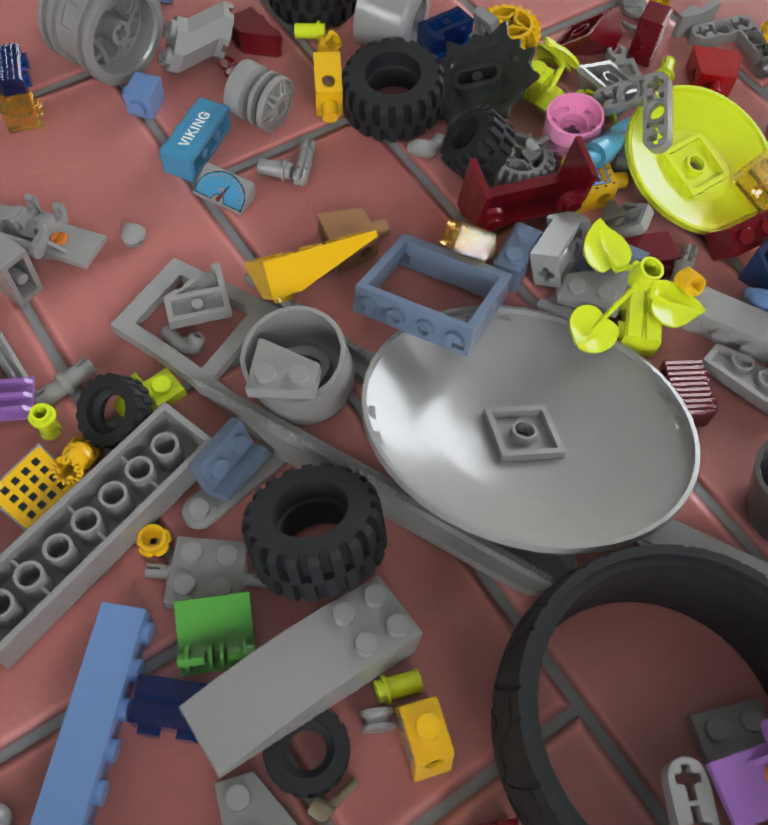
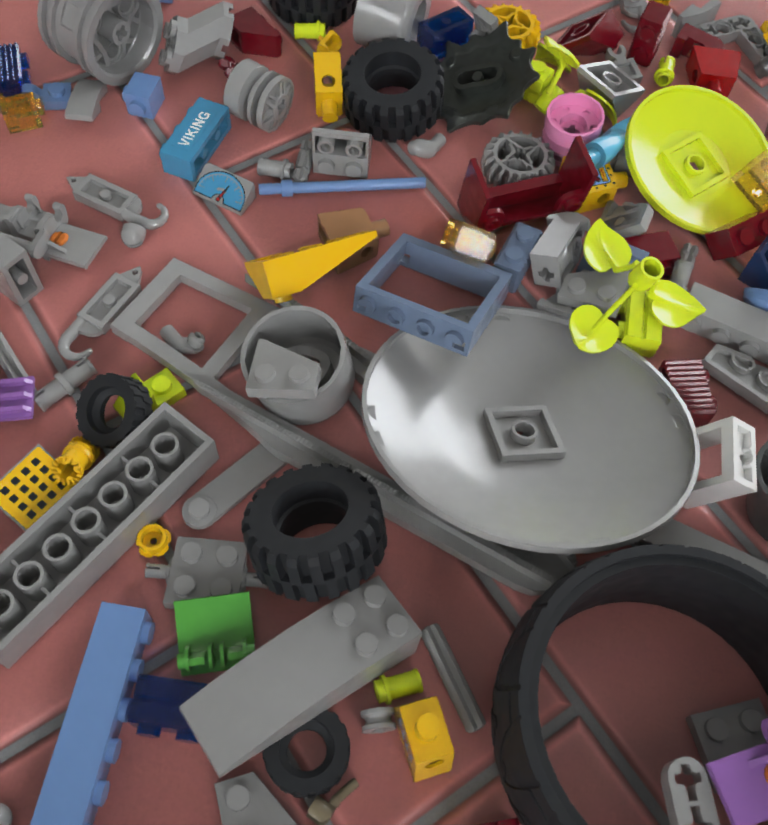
neon yellow pin [28,403,62,441] -> none
light grey wing [163,262,233,330] -> none
sand blue bracket [188,417,270,501] -> none
black tyre [440,104,516,181] -> none
light grey hand [521,134,550,162] -> none
light grey beam [592,71,673,154] -> none
yellow piece [673,267,706,297] -> none
none -> medium blue plate [22,82,73,110]
none -> light grey plate [58,266,142,361]
none -> light grey slope [65,79,108,122]
none -> light grey plate [66,174,169,230]
none -> medium blue bar [258,177,426,197]
none -> light grey slope [312,127,372,179]
none -> light grey axle [422,623,486,733]
none -> dark red leg [669,23,724,58]
none -> white window [683,416,757,509]

